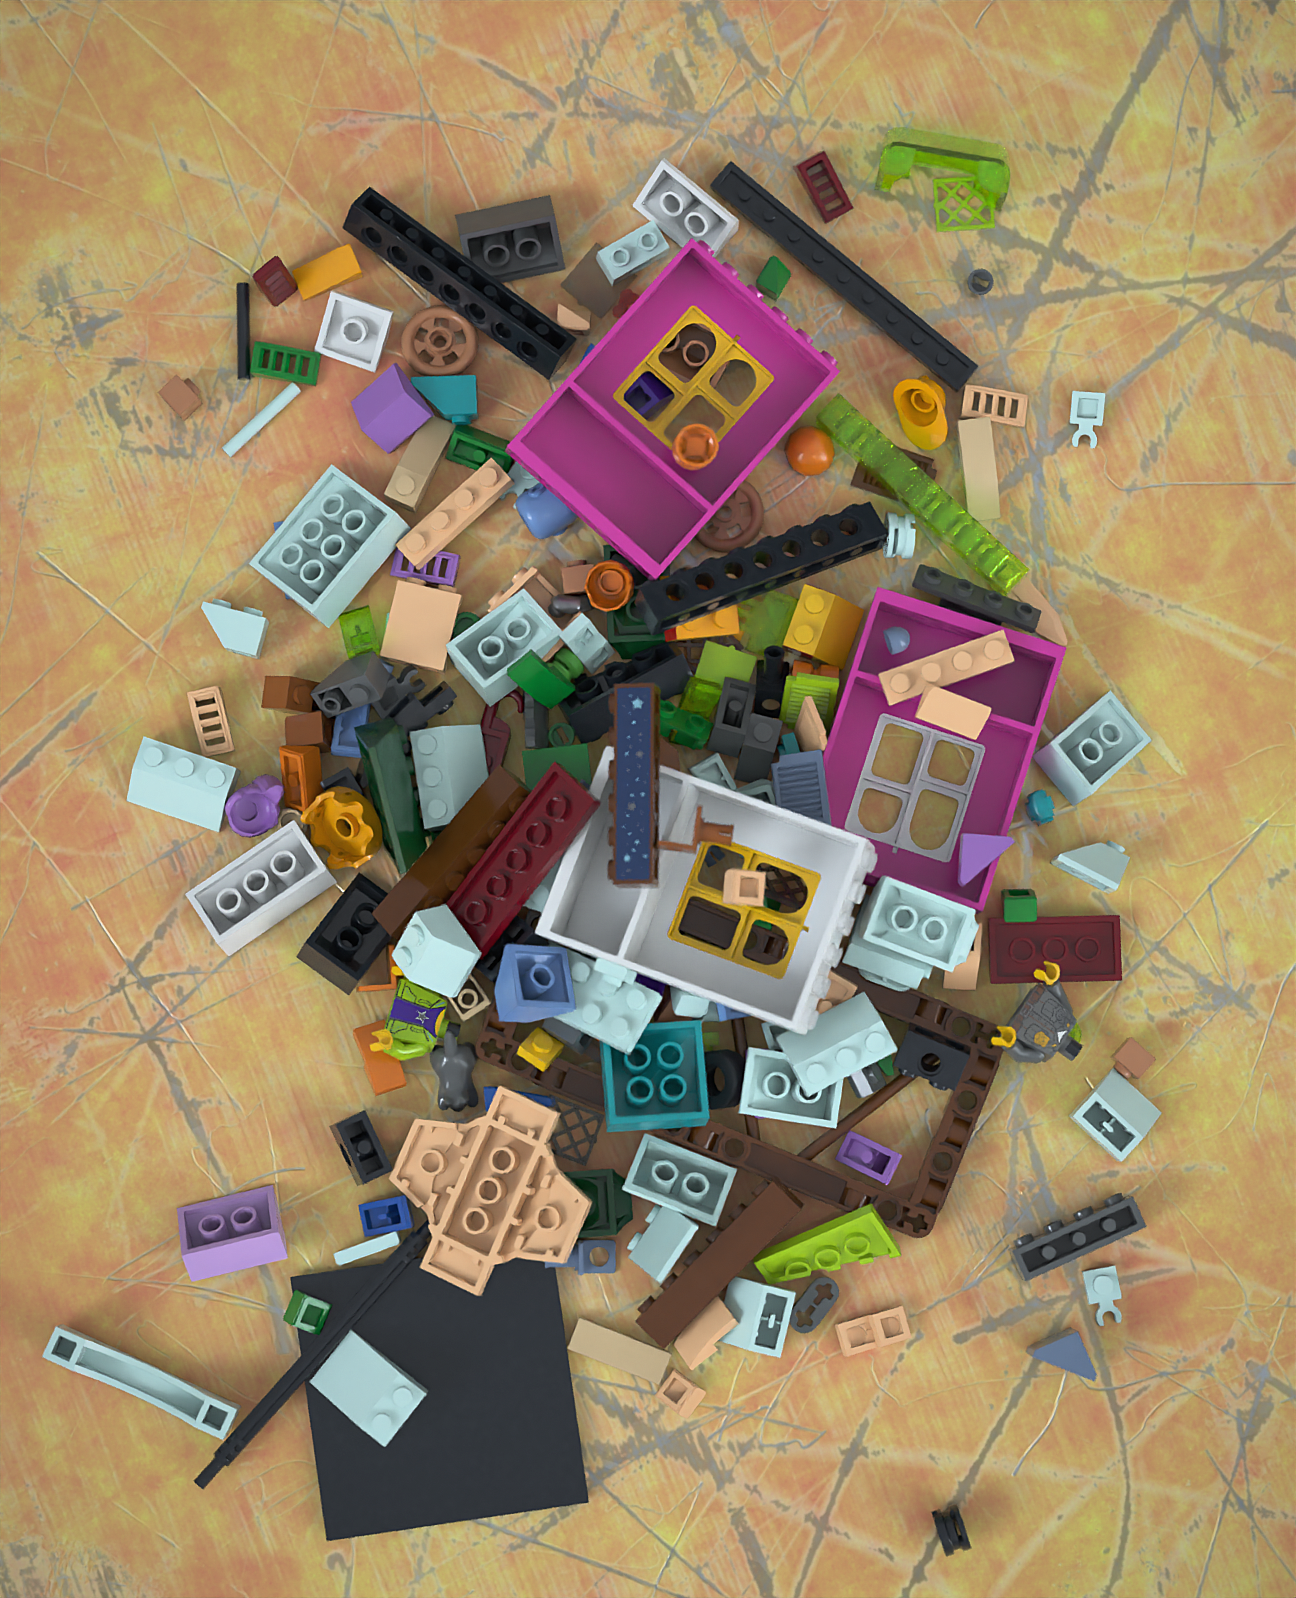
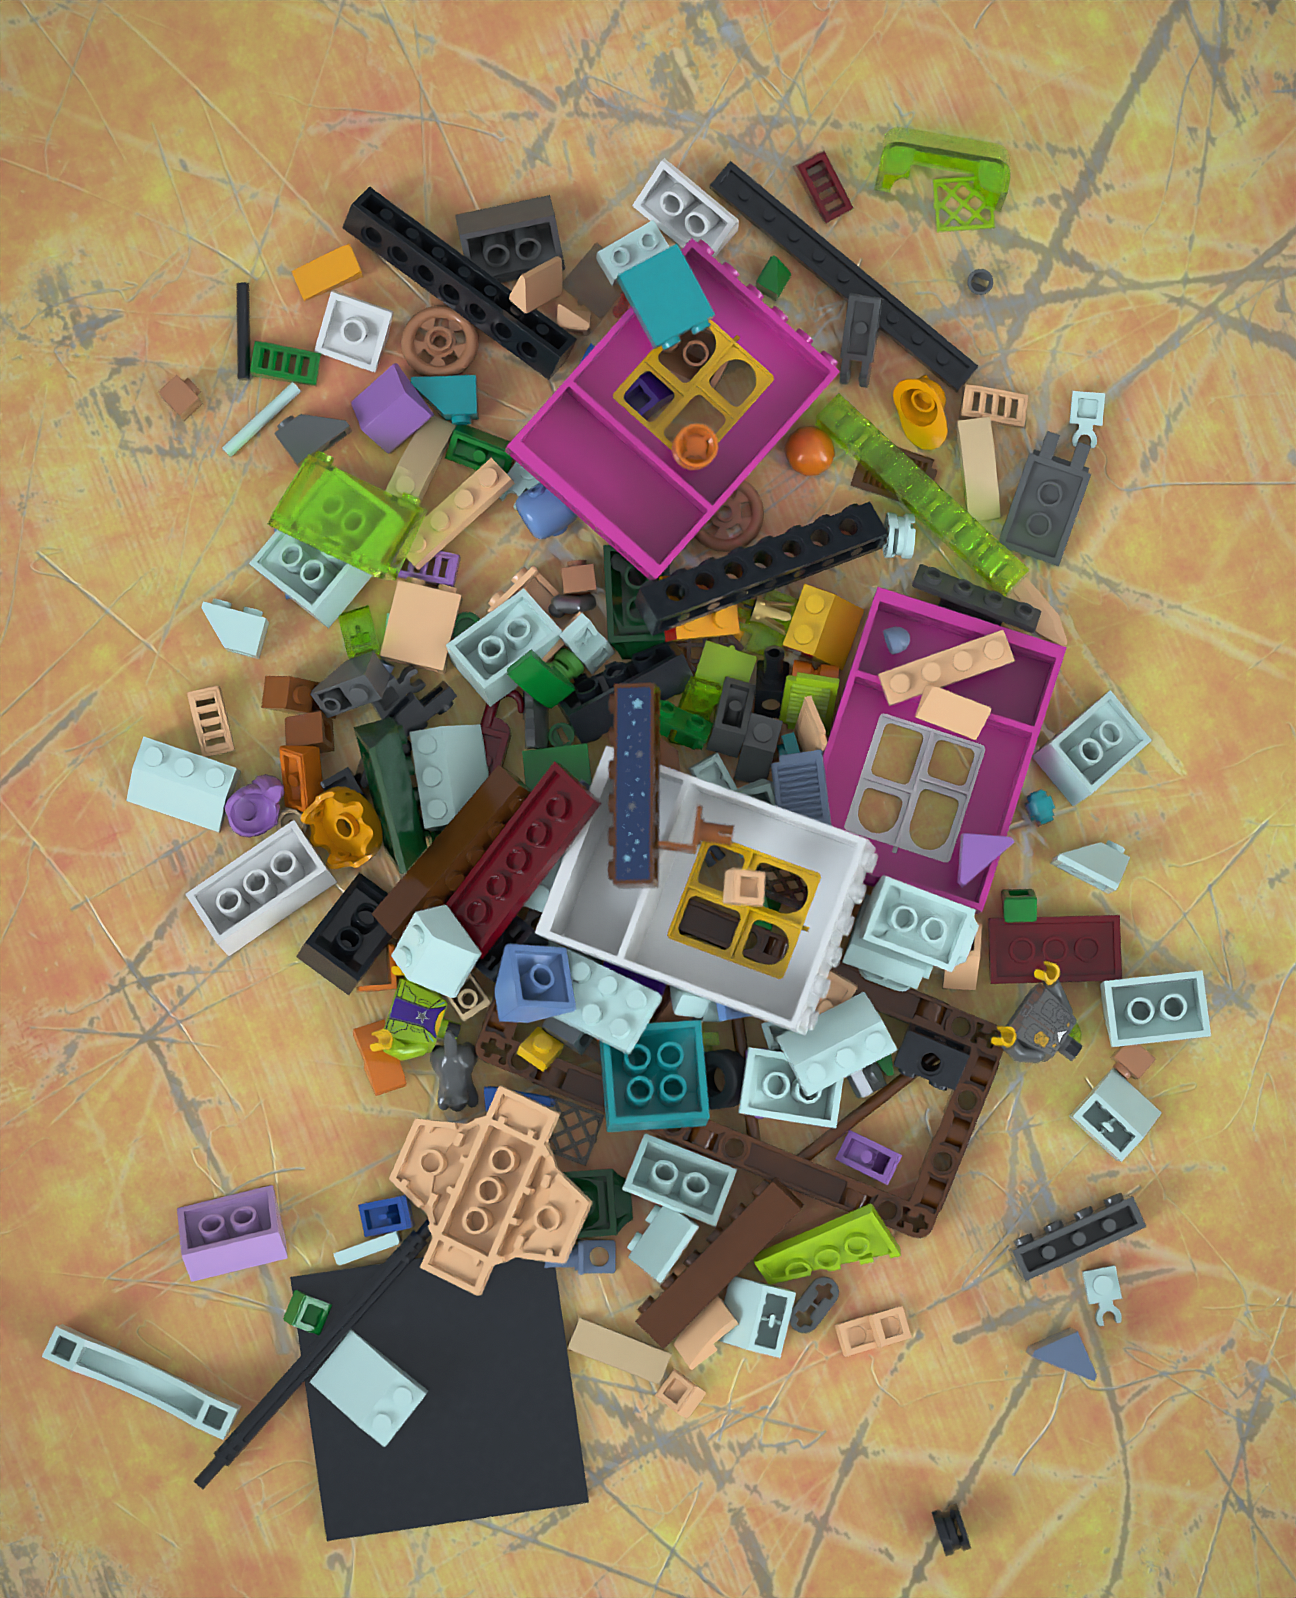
dark red slope [252,256,298,307] -> none
black brick [329,1110,393,1186] -> none
medium blue plate [331,703,371,758] -> none
orange hair [584,560,634,612] -> none
light aqua plate [593,957,637,987] -> none
none -> clear neon green windscreen [268,450,428,580]
none -> dark grey slope [274,414,352,470]
none -> light nougat slope [509,256,563,313]
none -> teal brick [616,244,715,351]
none -> pearl gold piece [744,596,795,635]
none -> dark grey hinge [840,293,883,388]
none -> dark grey tile [997,431,1091,566]
none -> light aqua slope [1100,970,1211,1047]

